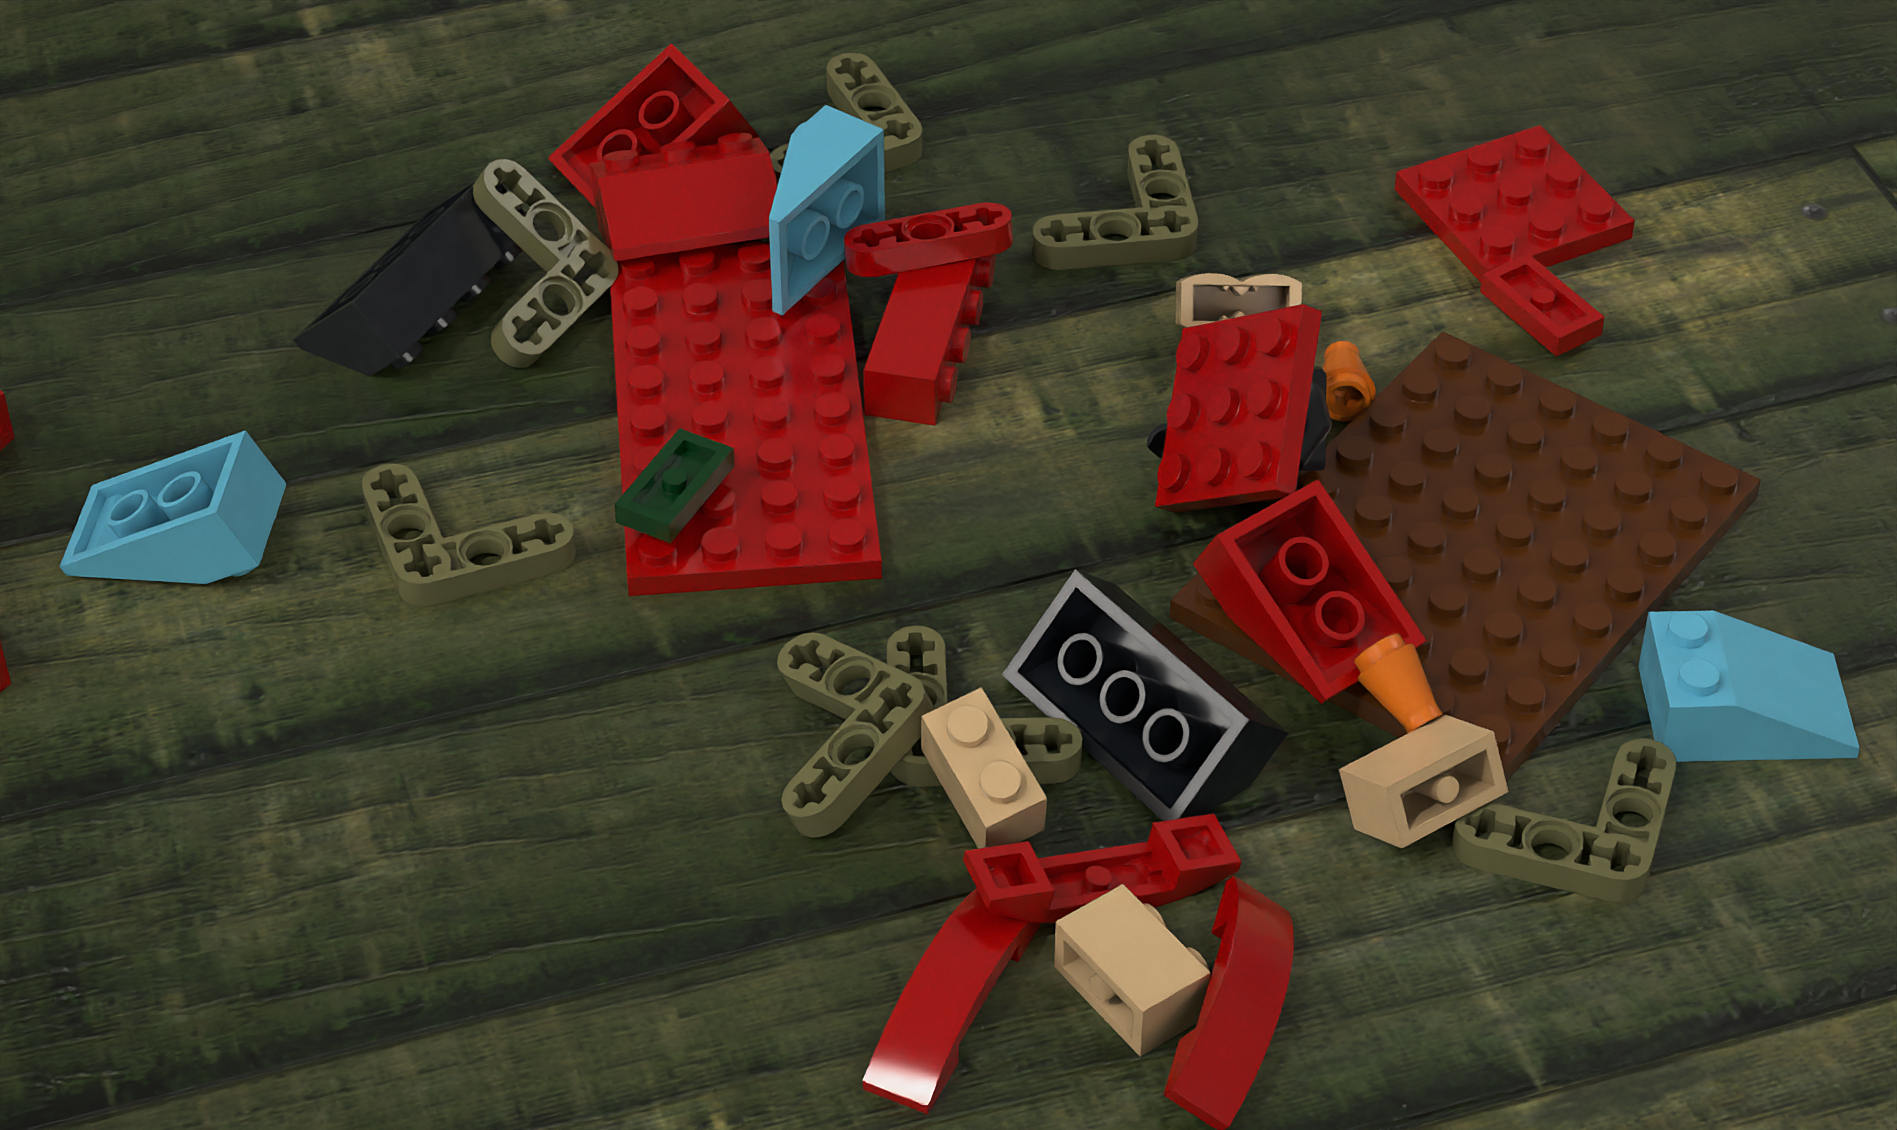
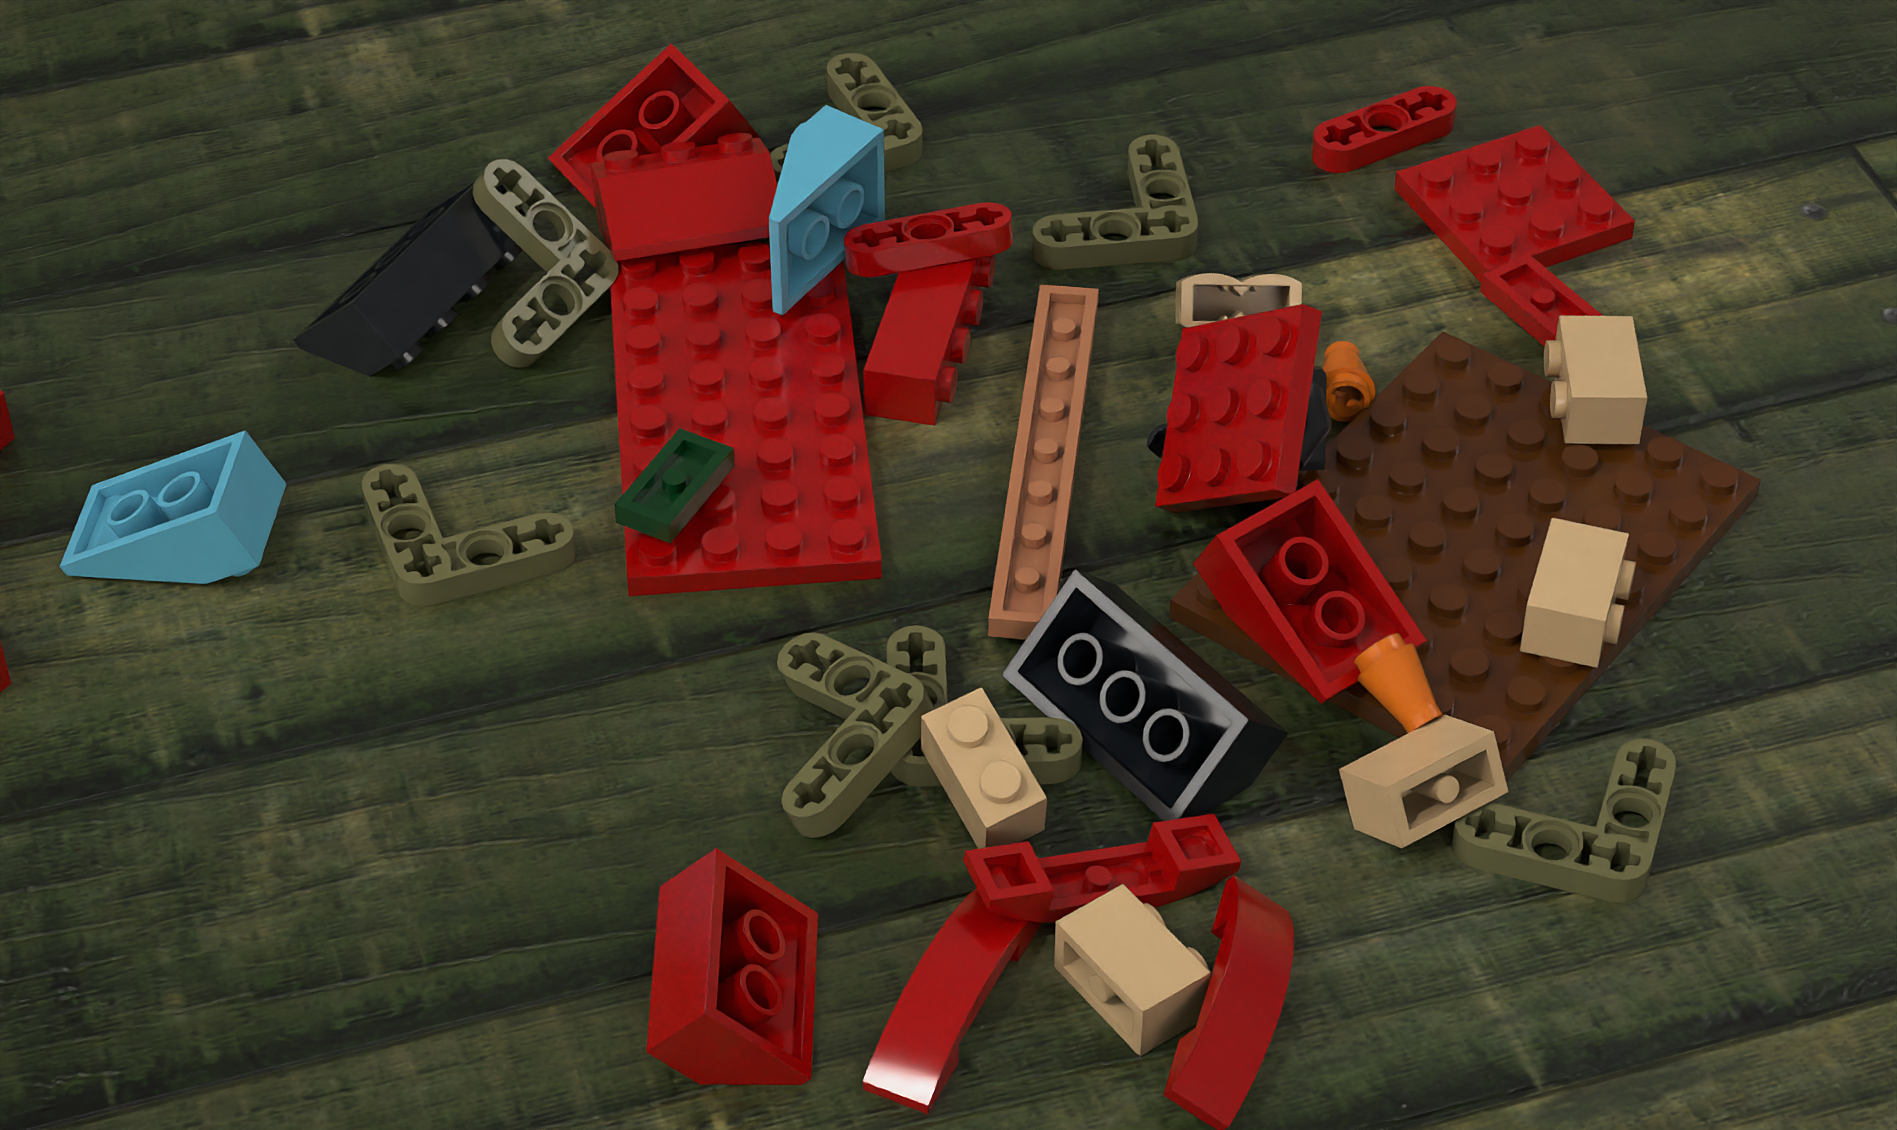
medium azure slope [1638,611,1860,762] -> none
none -> red slope [646,848,818,1085]
none -> nougat plate [988,284,1099,639]
none -> red beam [1312,86,1457,173]
none -> tan brick [1520,518,1636,668]
none -> tan brick [1544,316,1647,444]

